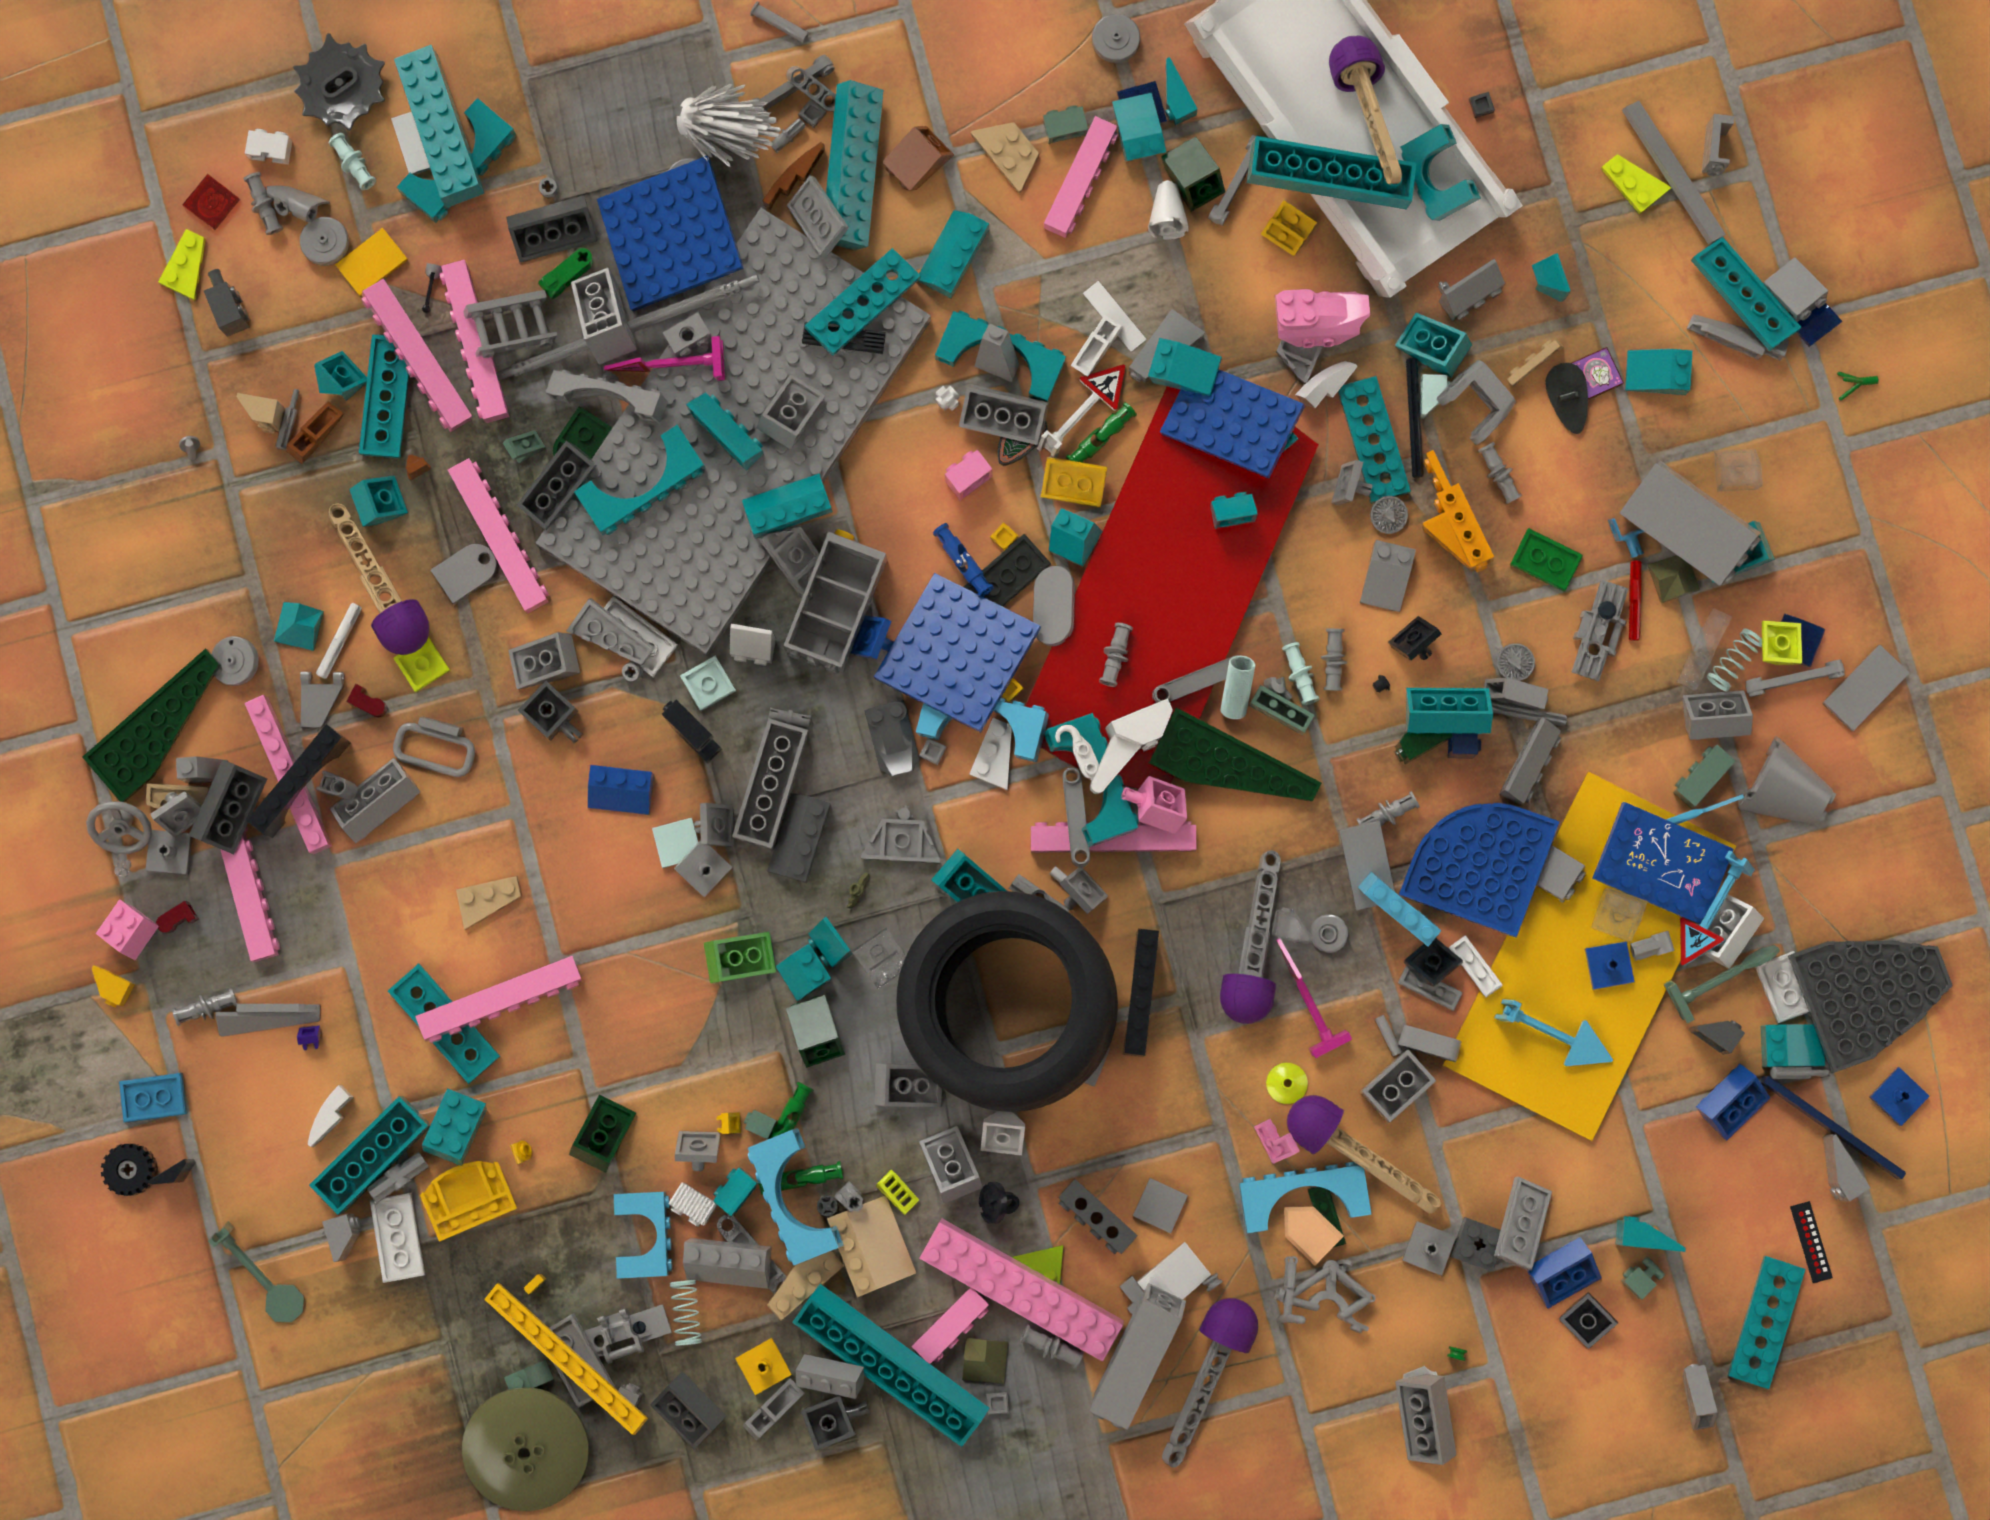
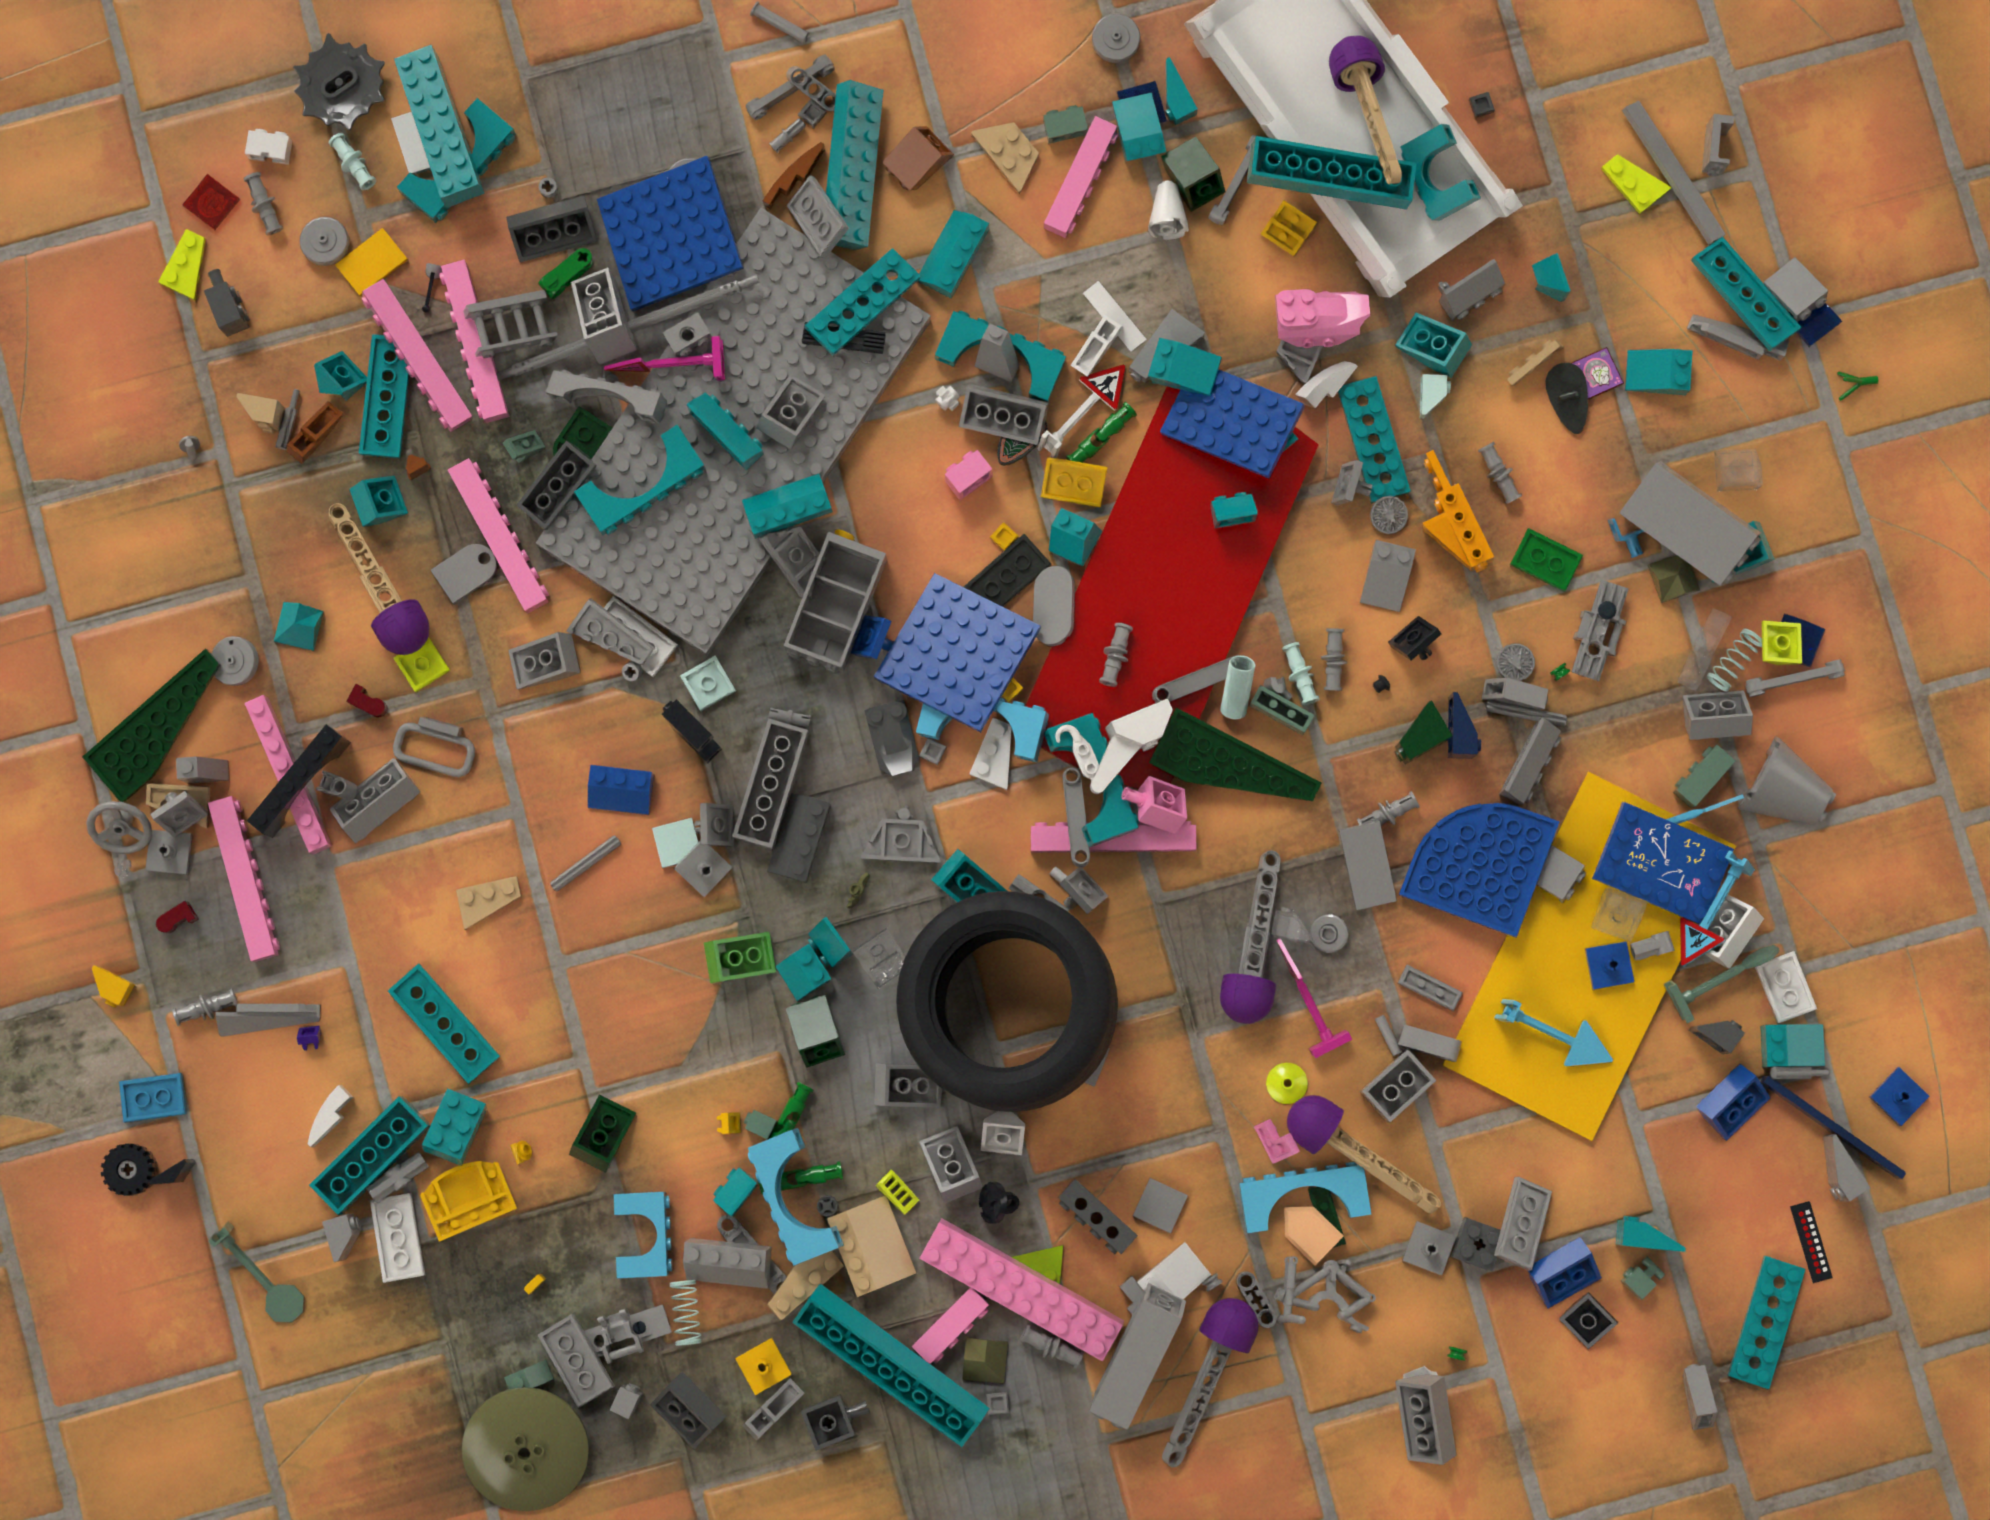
bright pink brick [96,899,159,960] -> none
dark grey slope [189,760,267,854] -> none
light grey panel [267,186,330,223] -> none
light grey flag [300,672,344,727] -> none
white axle [316,603,362,679] -> none
bright pink brick [415,956,582,1043] -> none
yellow plate [484,1283,648,1435] -> none
dark grey brick [518,681,583,743] -> none
white brick [668,1182,718,1227] -> none
light grey tile [675,1131,721,1171] -> none
white plant [677,84,781,167] -> none
white slope [730,624,776,666] -> none
light grey brick [796,1354,864,1399] -> none
light grey piece [834,1181,863,1212] -> none
blue piece [933,523,994,597] -> none
black arch [1123,928,1159,1057] -> none
medium azure arch [1358,872,1441,946] -> none
black slope [1404,938,1463,987] -> none
black axle [1406,358,1424,478] -> none
teal slope [1406,688,1493,734] -> none
light grey connector [1437,360,1516,445] -> none
white tile [1449,935,1503,998] -> none
red axle [1629,560,1642,641] -> none
dark grey wing [1788,940,1953,1073] -> none
light grey tile [1823,645,1909,731] -> none
none -> light grey axle [550,836,621,891]
none -> light grey beam [1236,1271,1277,1328]
none -> green bush [1550,663,1571,681]

